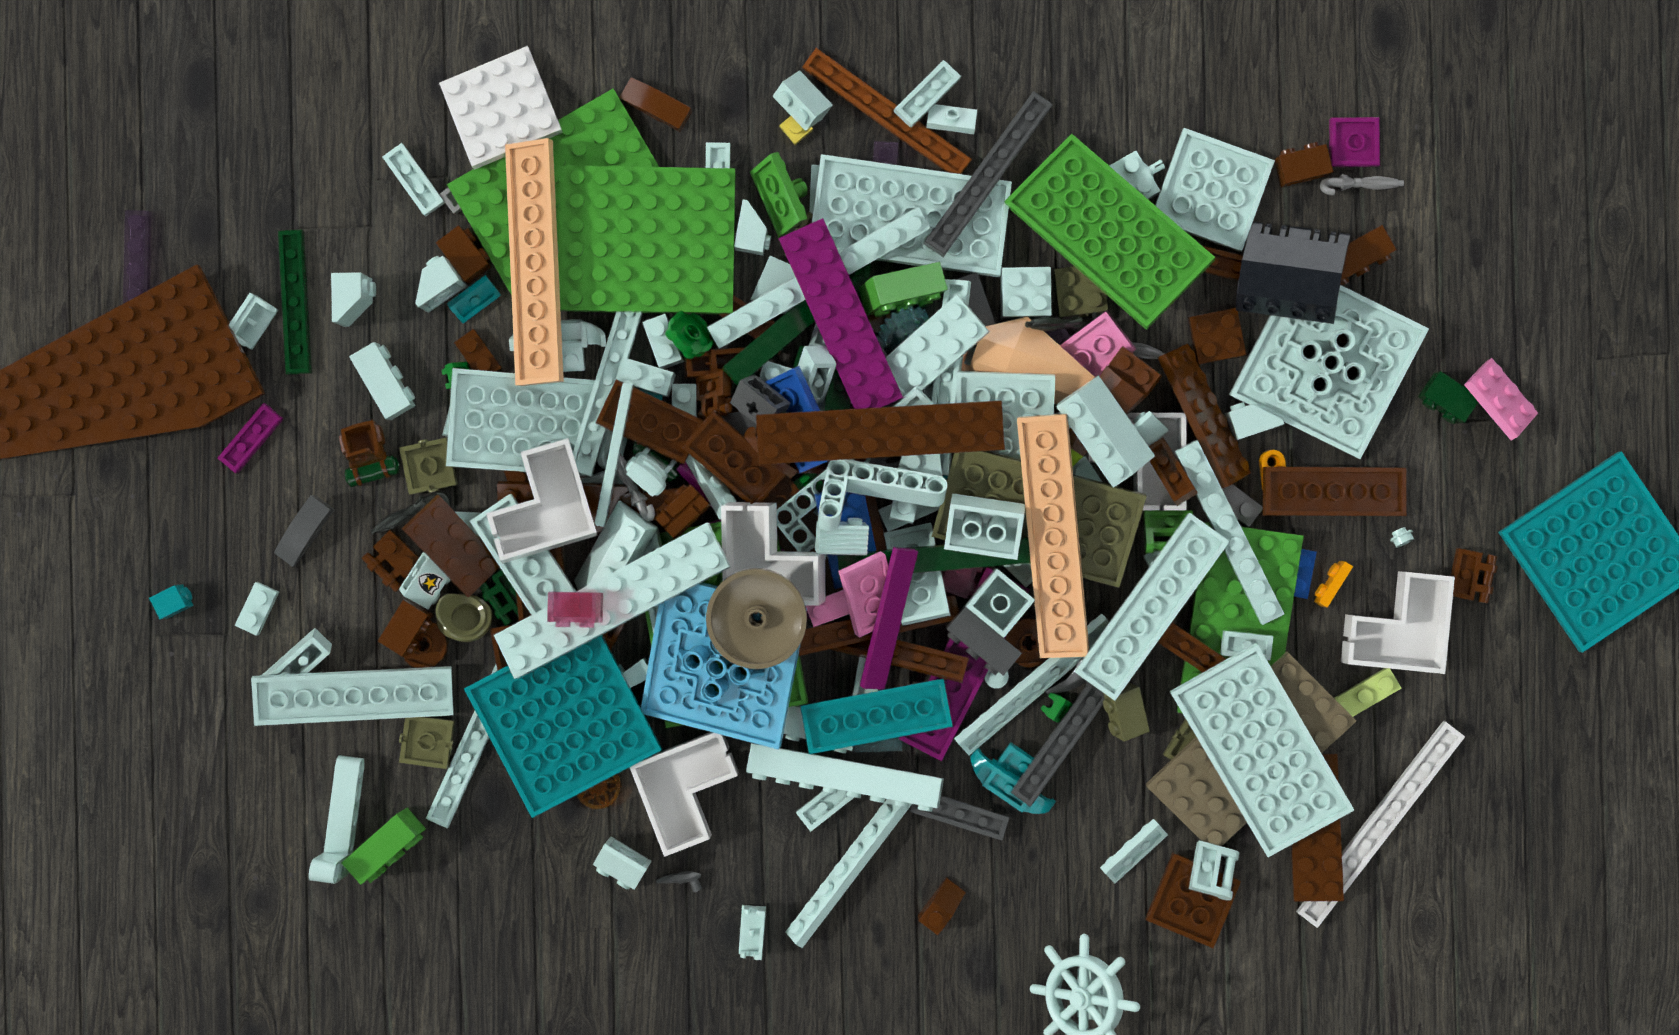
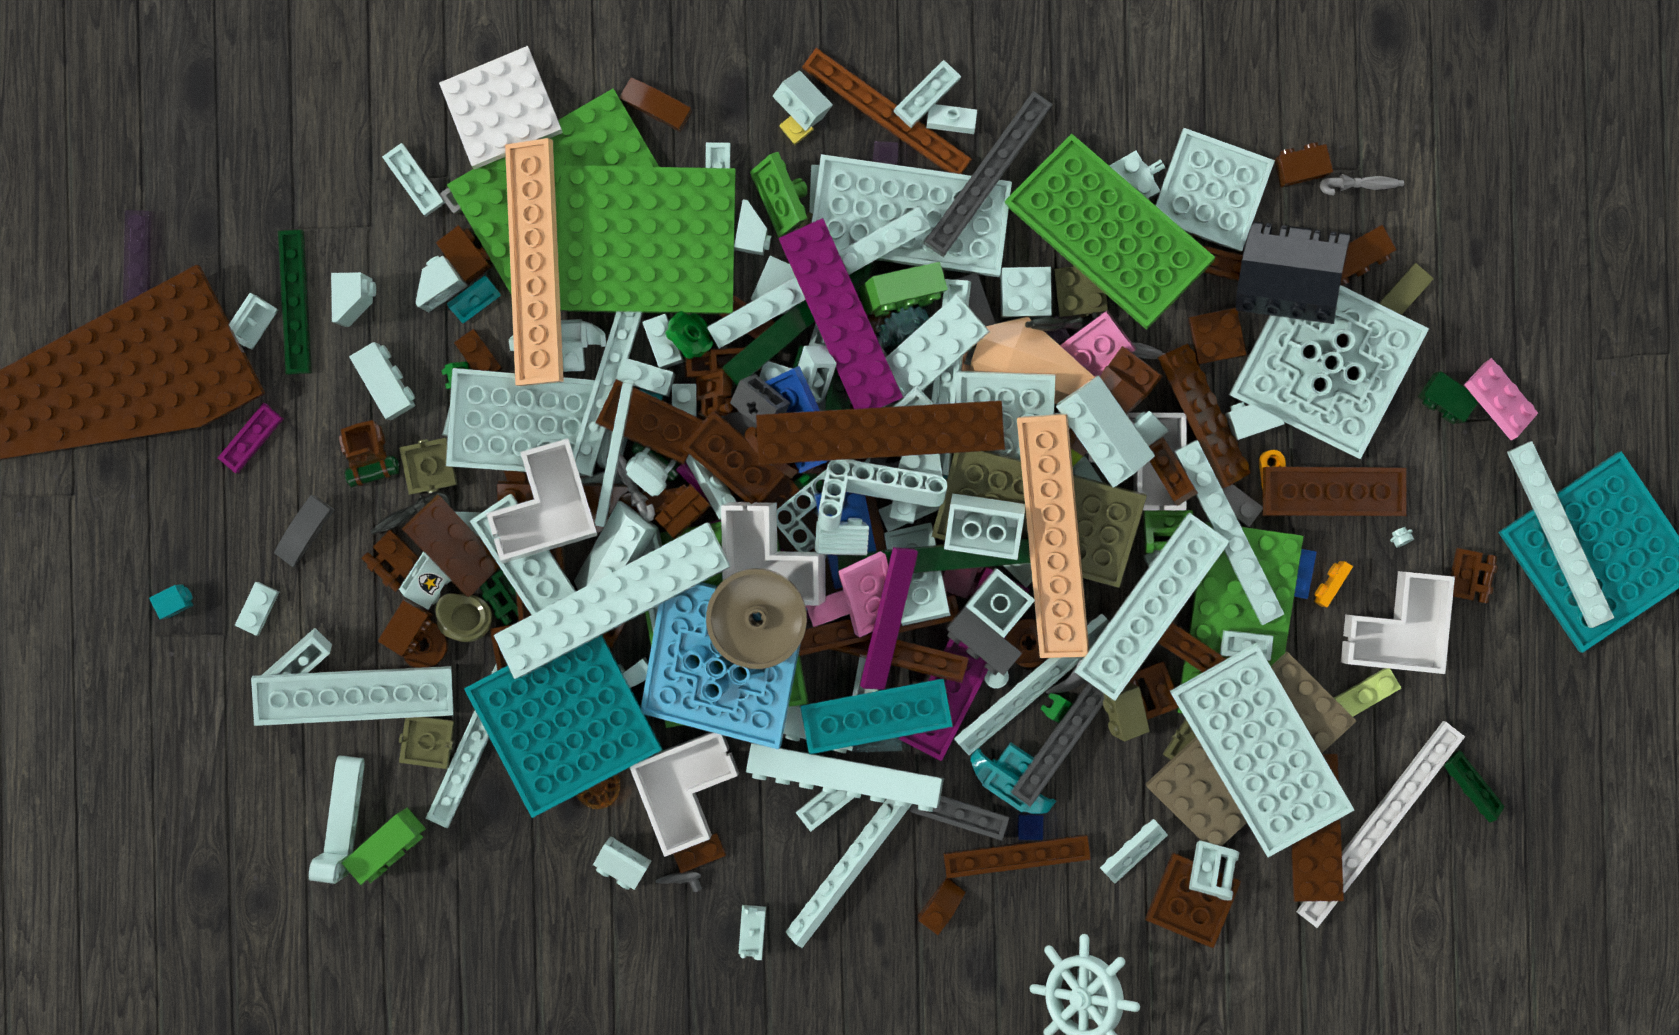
clear pink brick [547,592,603,628] -> none
magenta plate [1329,117,1380,167] -> none
none -> reddish brown plate [673,832,726,873]
none -> reddish brown plate [943,834,1091,878]
none -> clear blue plate [1018,814,1043,840]
none -> reddish brown plate [1129,661,1179,720]
none -> olive tile [1378,263,1434,315]
none -> dark green plate [1444,750,1505,823]
none -> light aqua plate [1507,441,1614,628]

